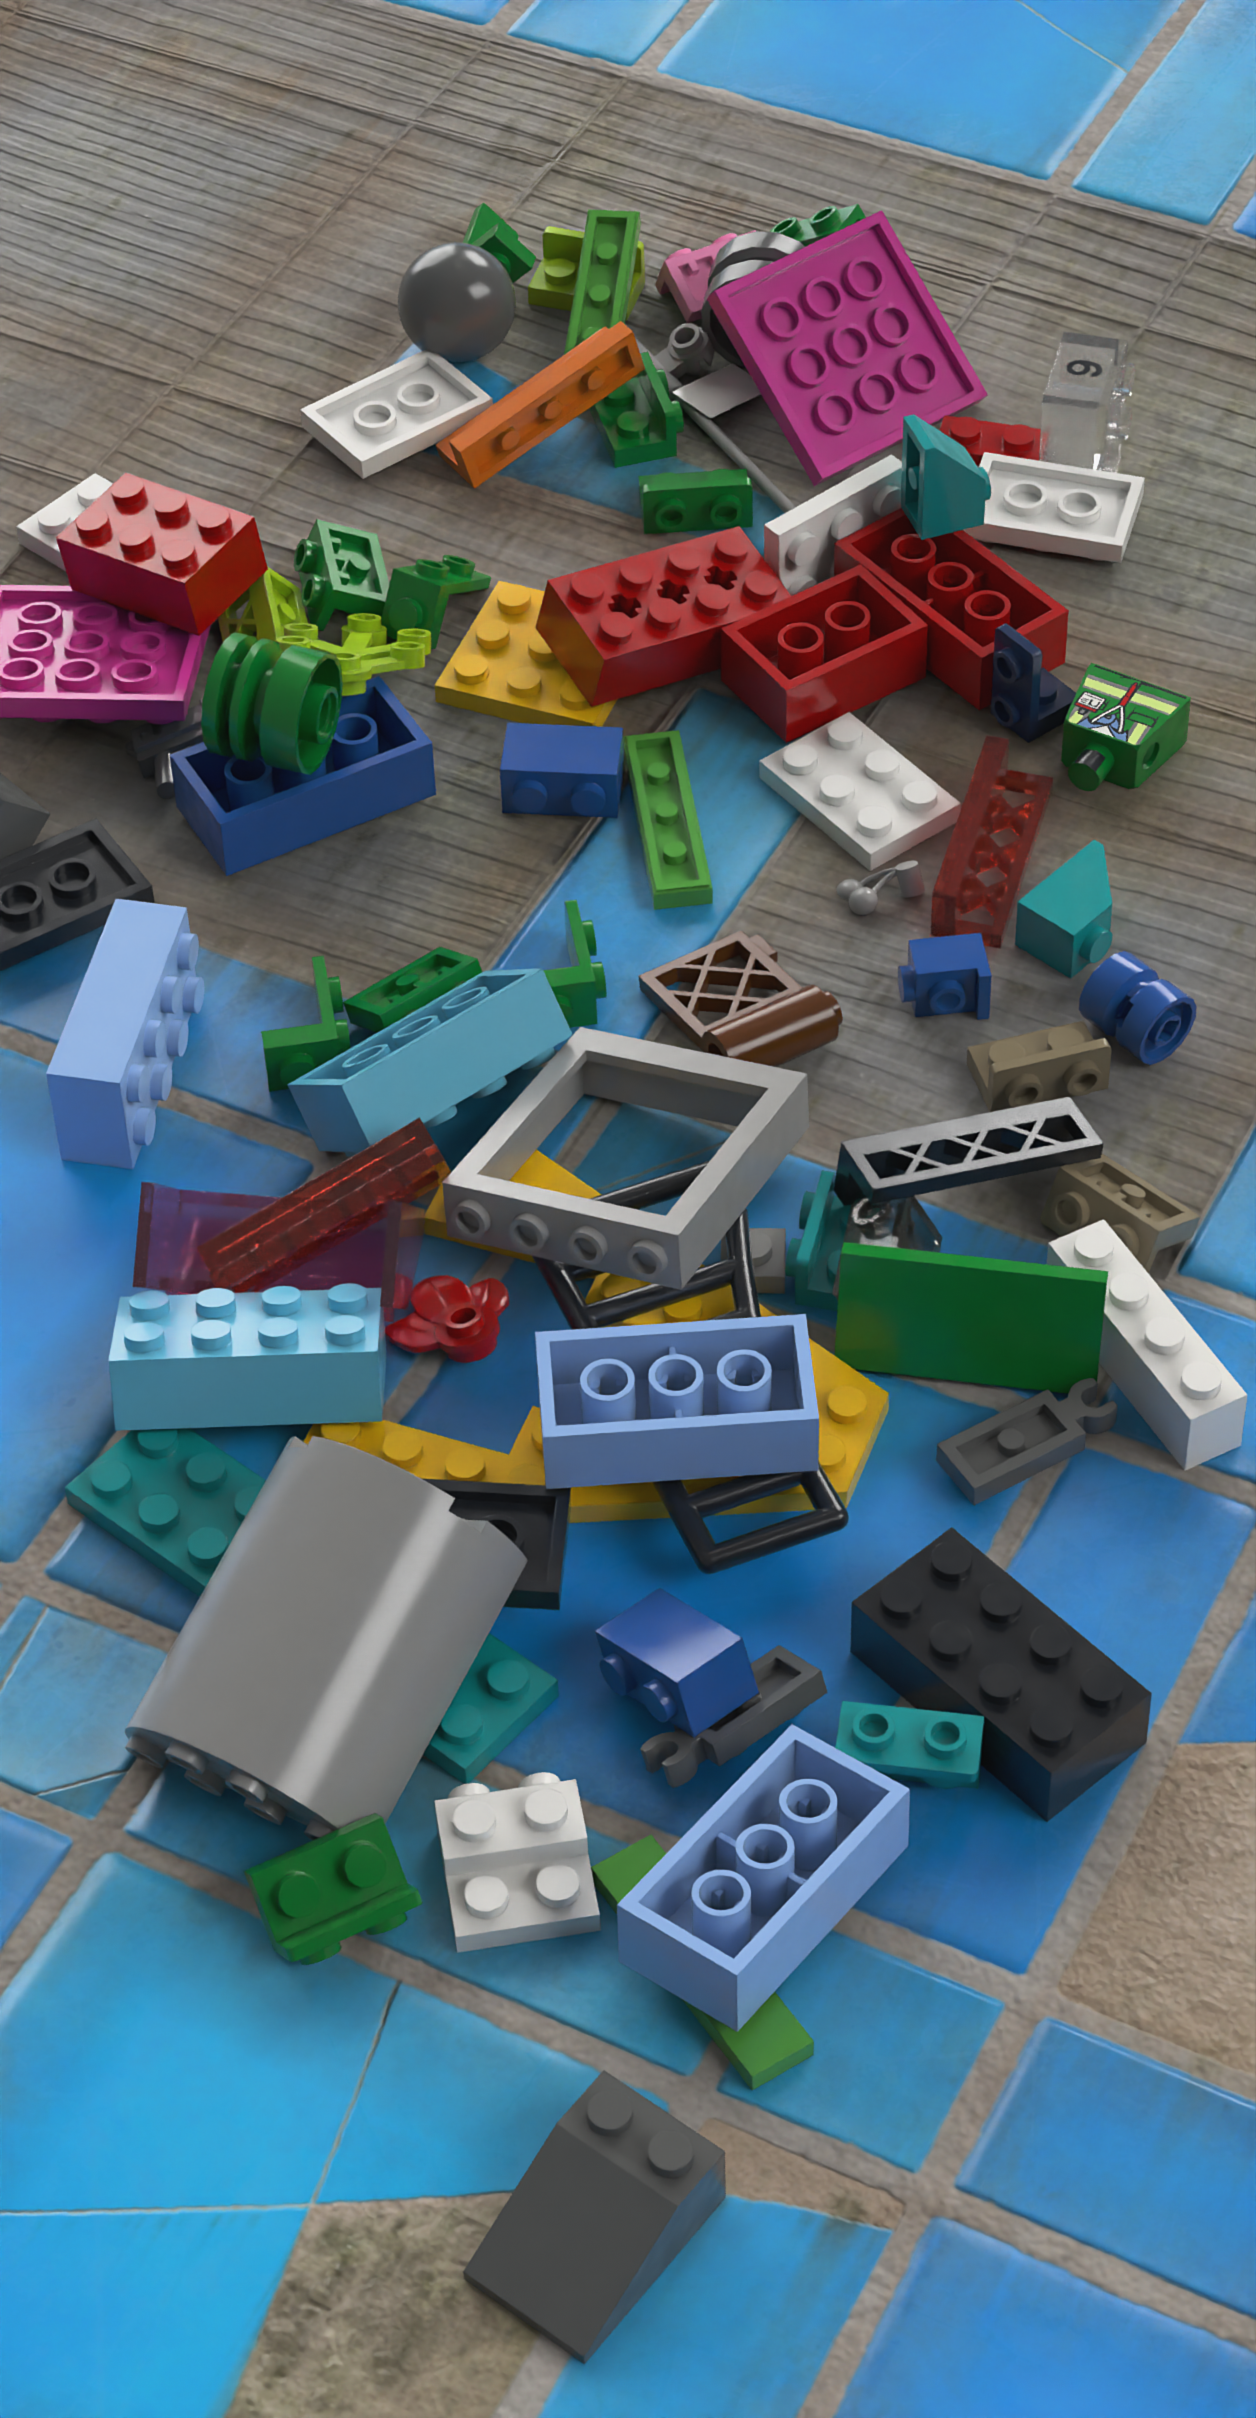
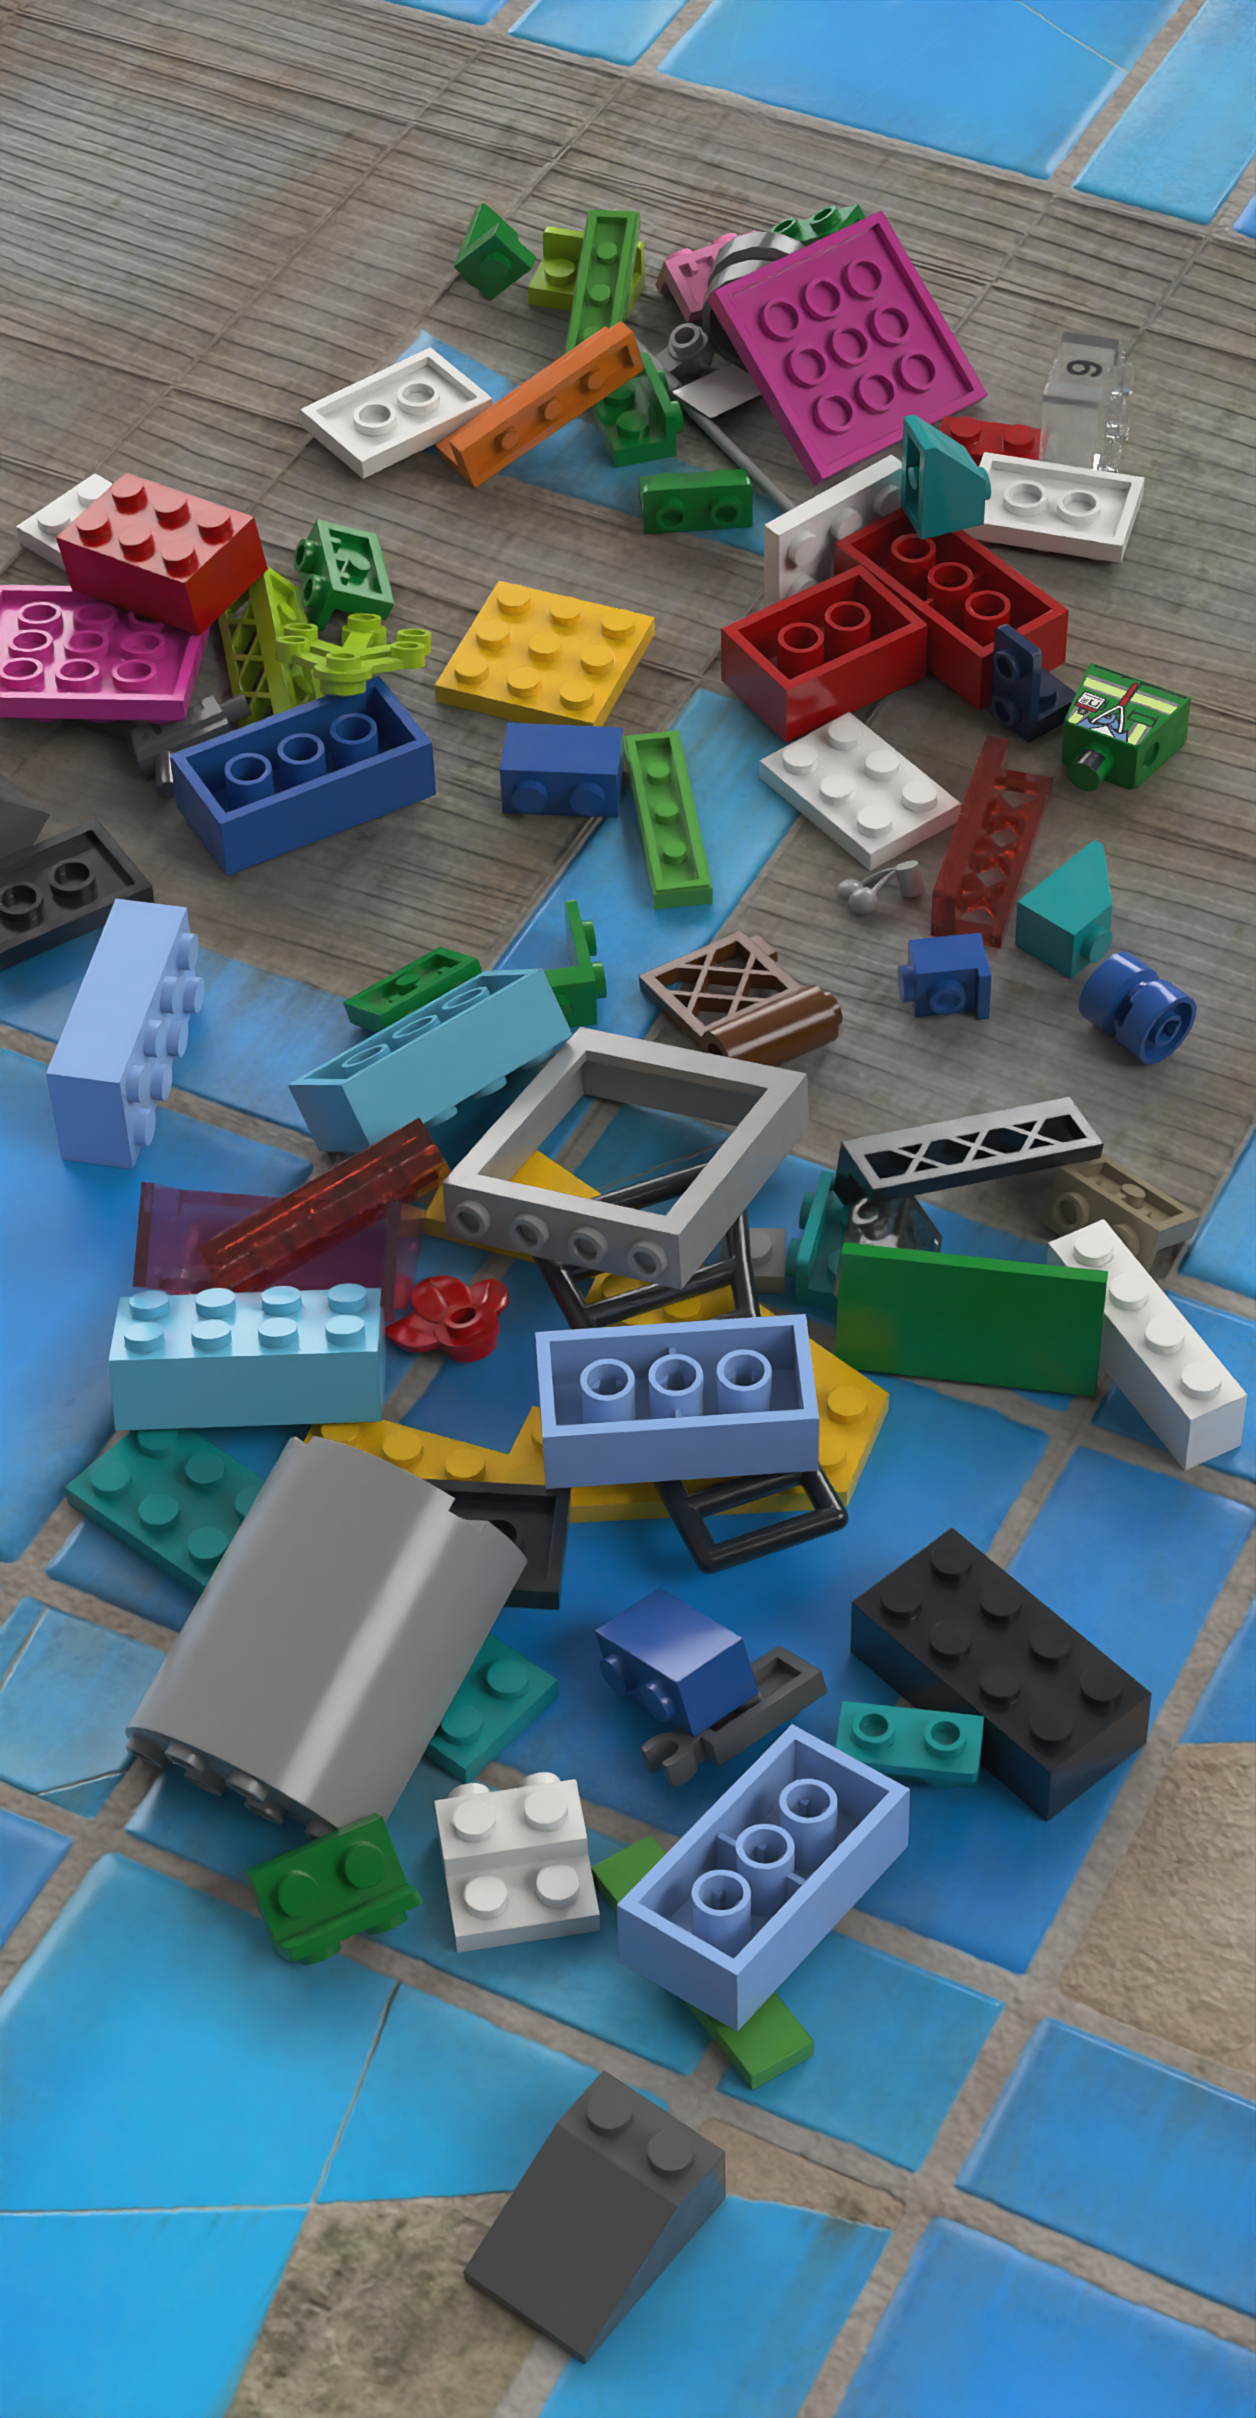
green wheel [201,632,343,775] -> none
green bracket [261,955,351,1092] -> none
green bracket [381,555,491,649] -> none
dark grey piece [398,242,516,363] -> none
red brick [535,526,791,707] -> none
dark grey plate [936,1378,1118,1505] -> none
dark tan bracket [967,1020,1111,1112] -> none

